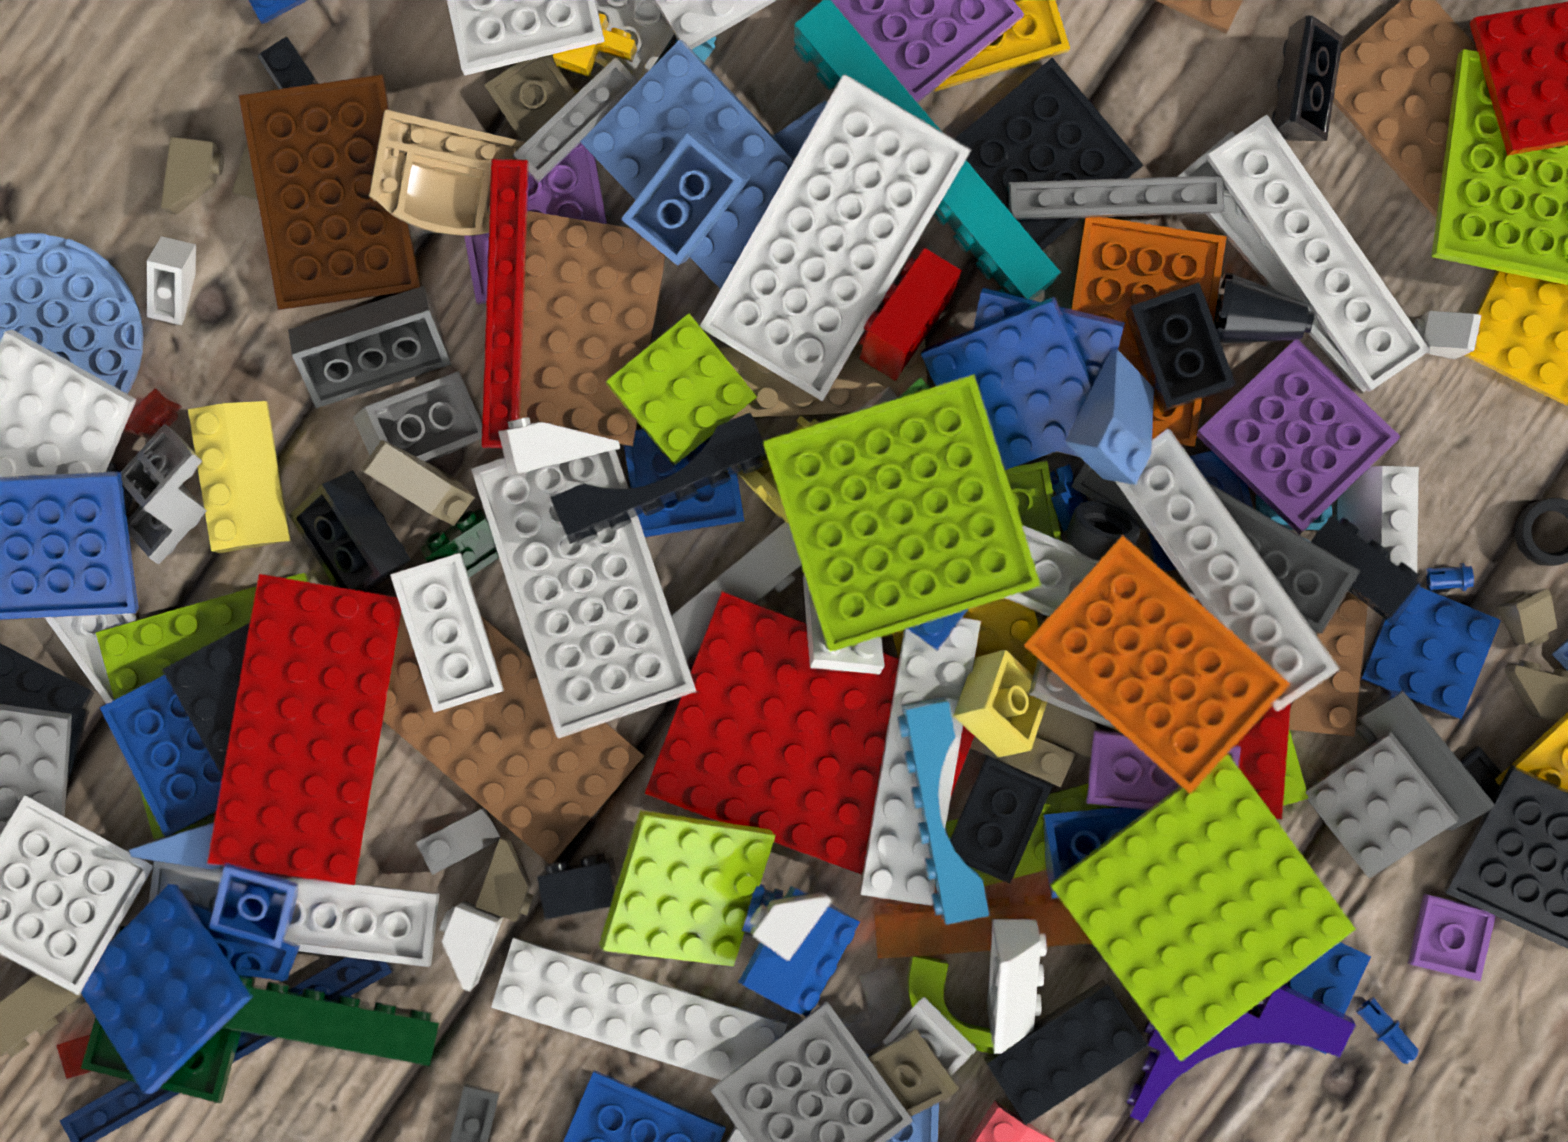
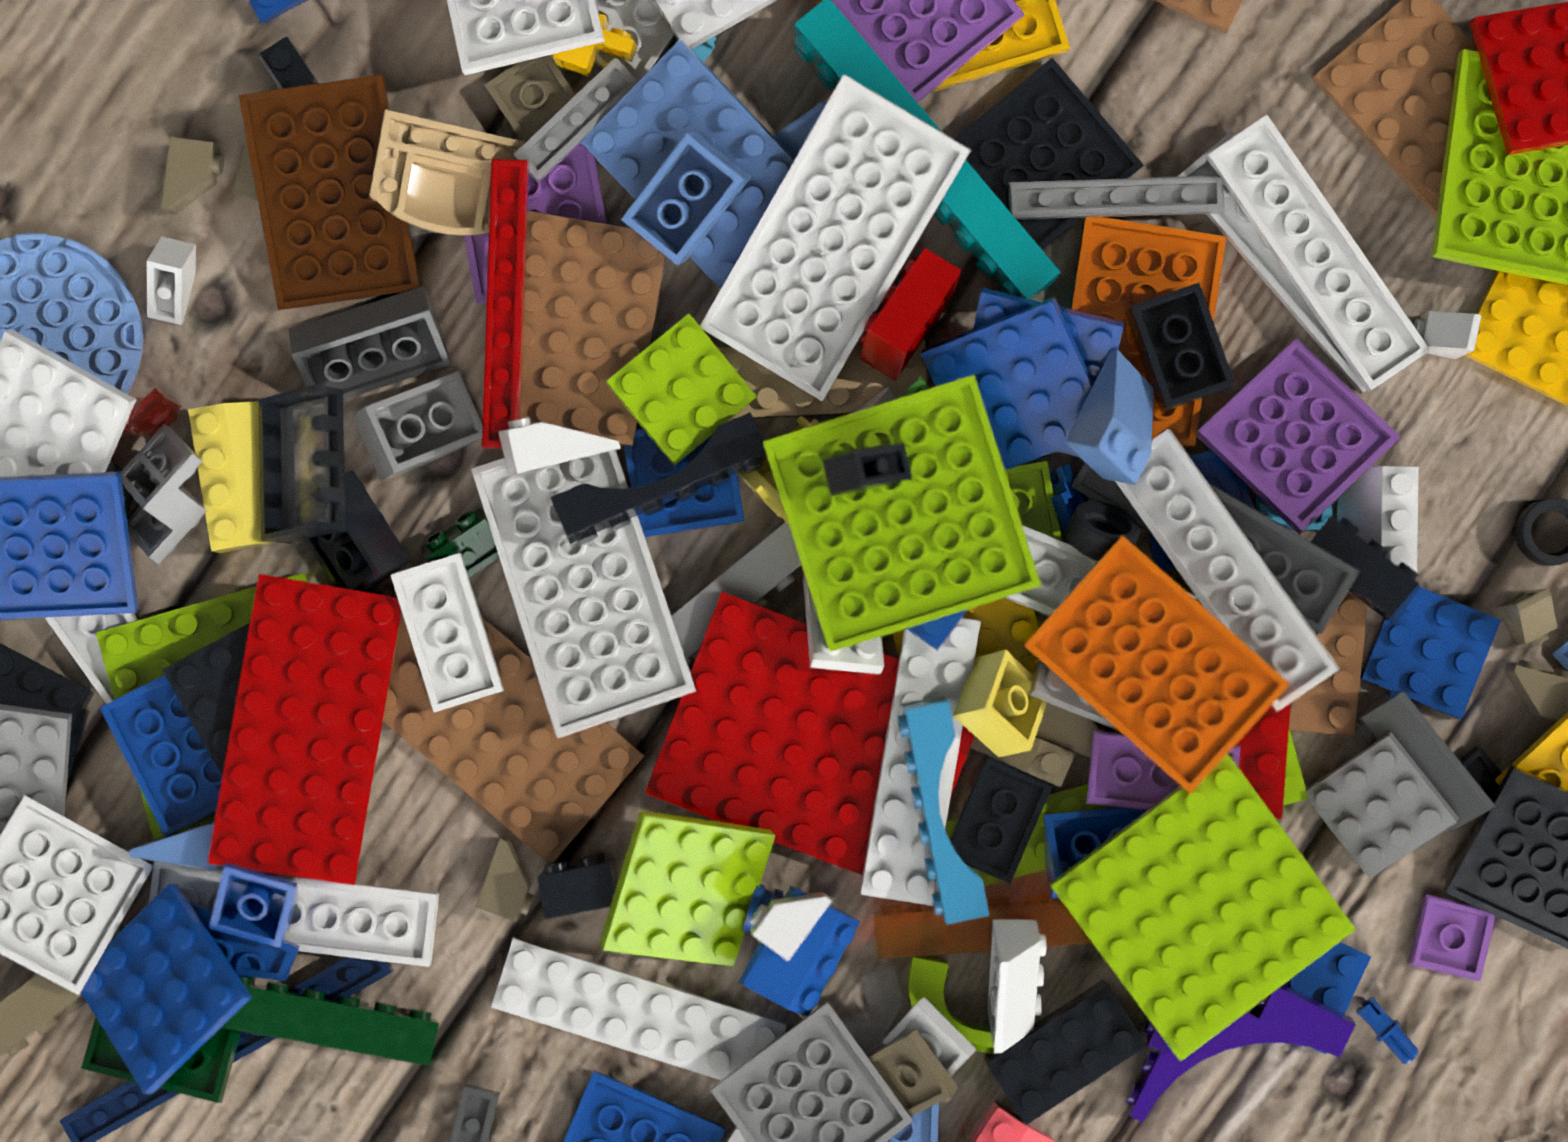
clear red tile [56,1033,92,1080] -> none
slope [361,439,475,526] -> none
light grey slope [416,808,501,875] -> none
white slope [440,901,504,992] -> none
black cone [1214,272,1314,344] -> none
black slope [1272,15,1343,141] -> none
blue pin [1426,563,1474,591] -> none
none -> window [259,384,346,544]
none -> black slope [822,443,912,496]

